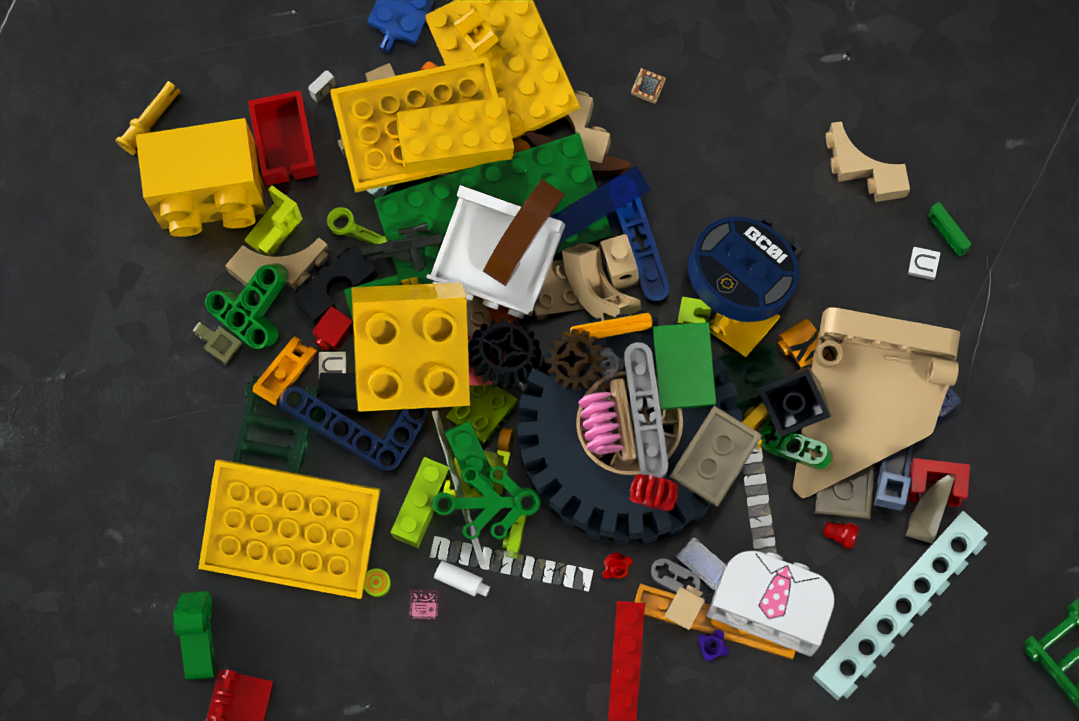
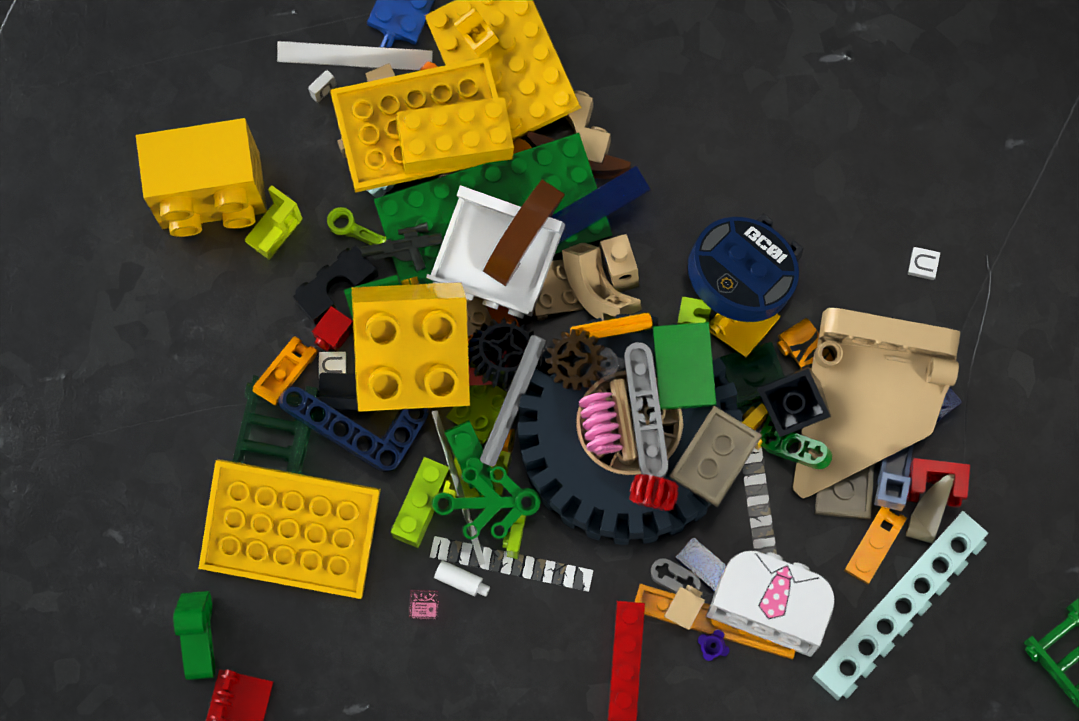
yellow pin [115,82,181,155] -> none
olive plate [193,322,242,365] -> none
green beam [205,263,288,349] -> none
tan arch [225,238,330,291] -> none
red piece [248,90,318,186] -> none
lime tile [364,568,391,597] -> none
red plate [602,553,633,579] -> none
blue piece [610,176,670,304] -> none
tile [631,68,666,104] -> none
red piece [823,521,859,549] -> none
tan arch [826,121,910,202] -> none
green tile [928,202,972,257] -> none
none -> white sticker [277,41,432,70]
none -> light grey axle [480,335,546,466]
none -> light orange plate [844,507,907,585]

